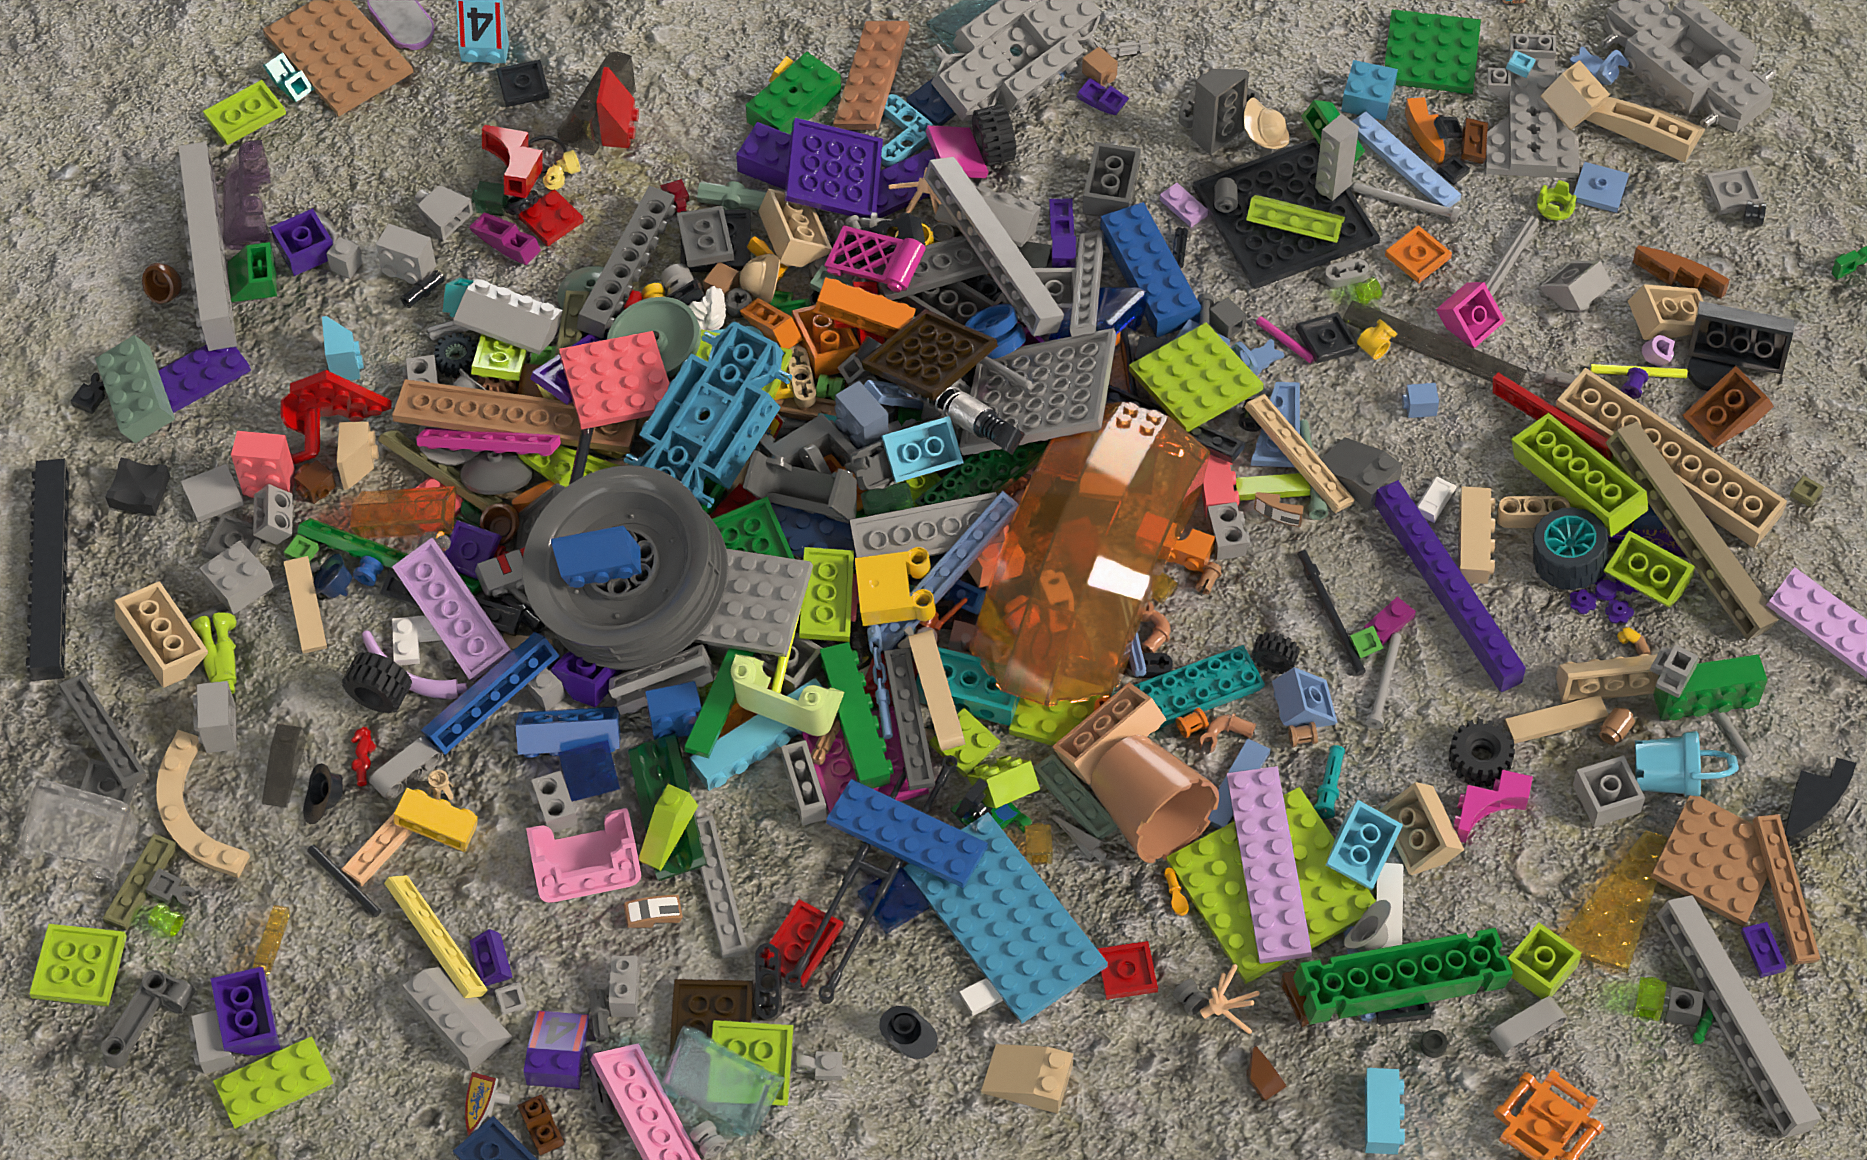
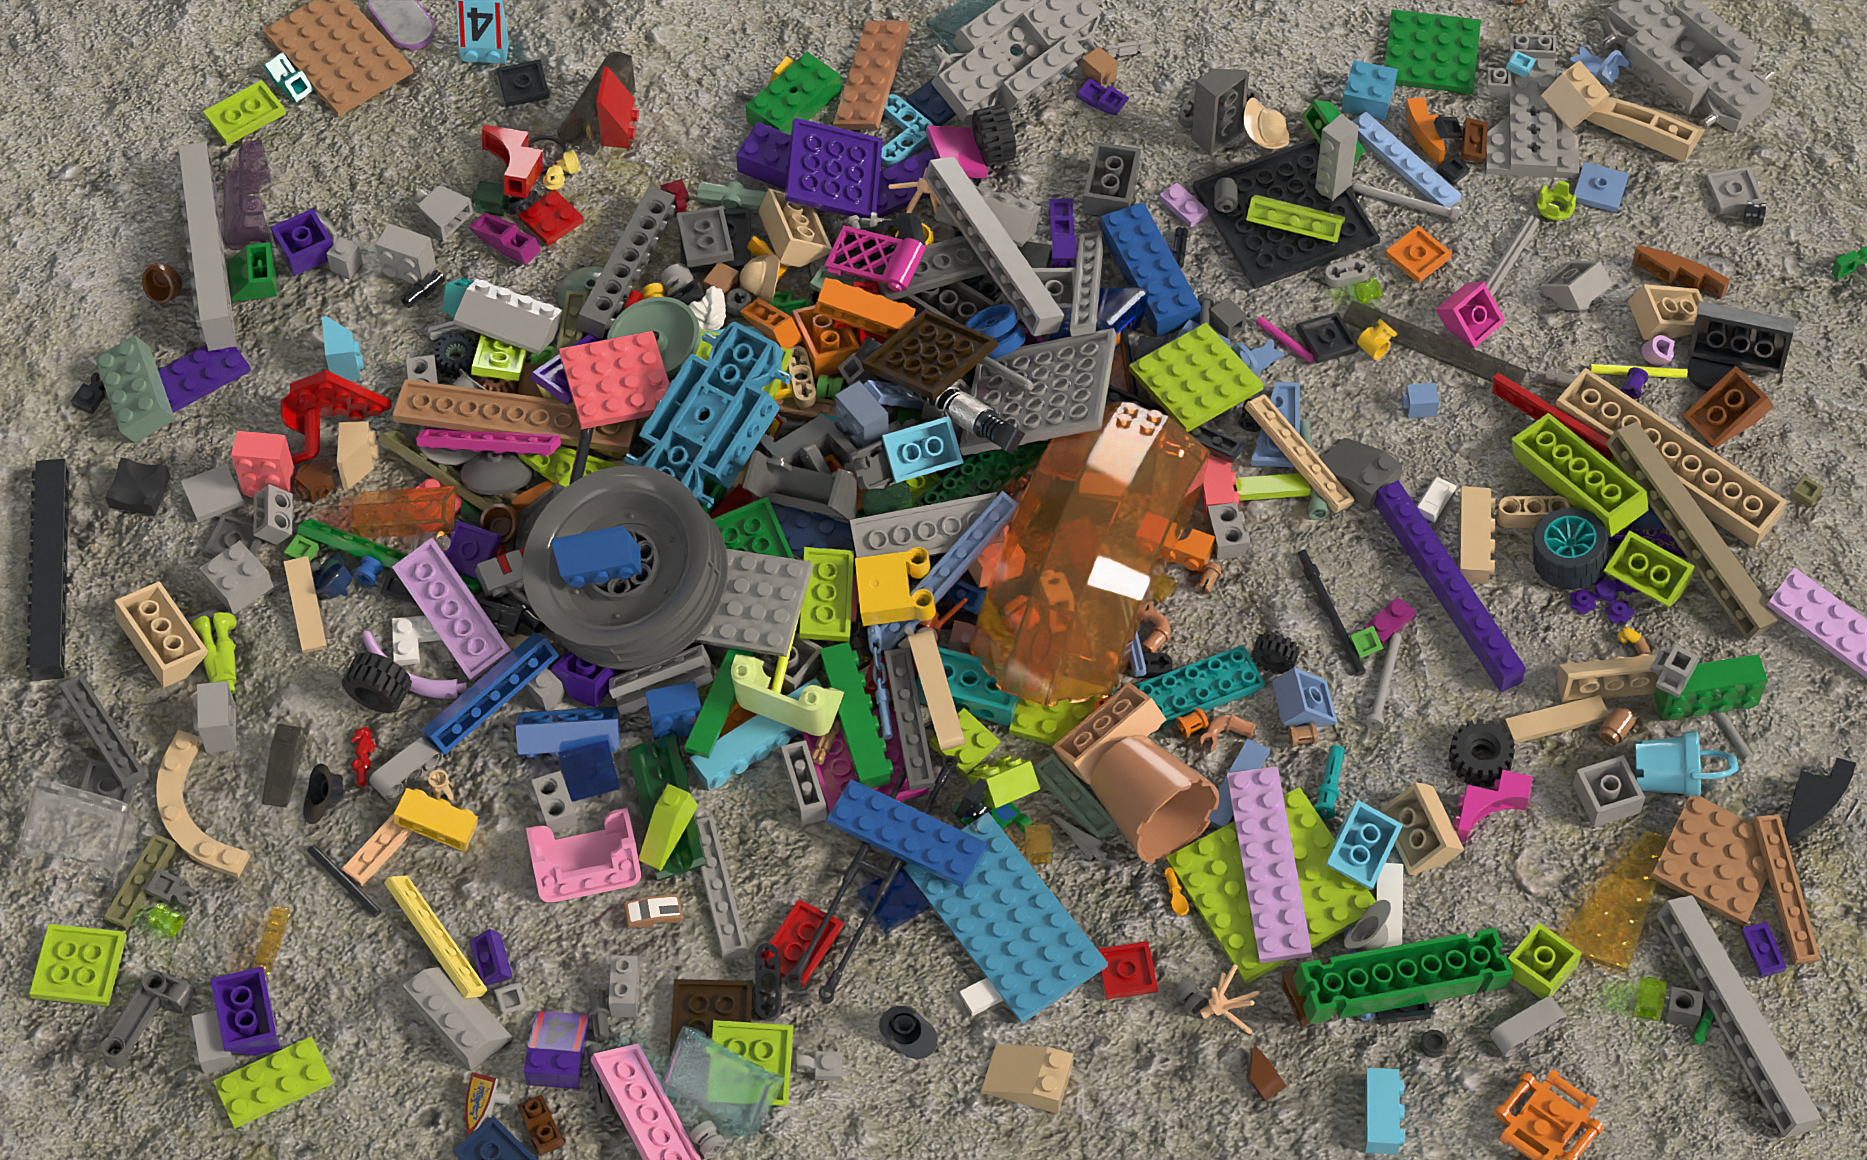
slope [1254,492,1304,527] -> none

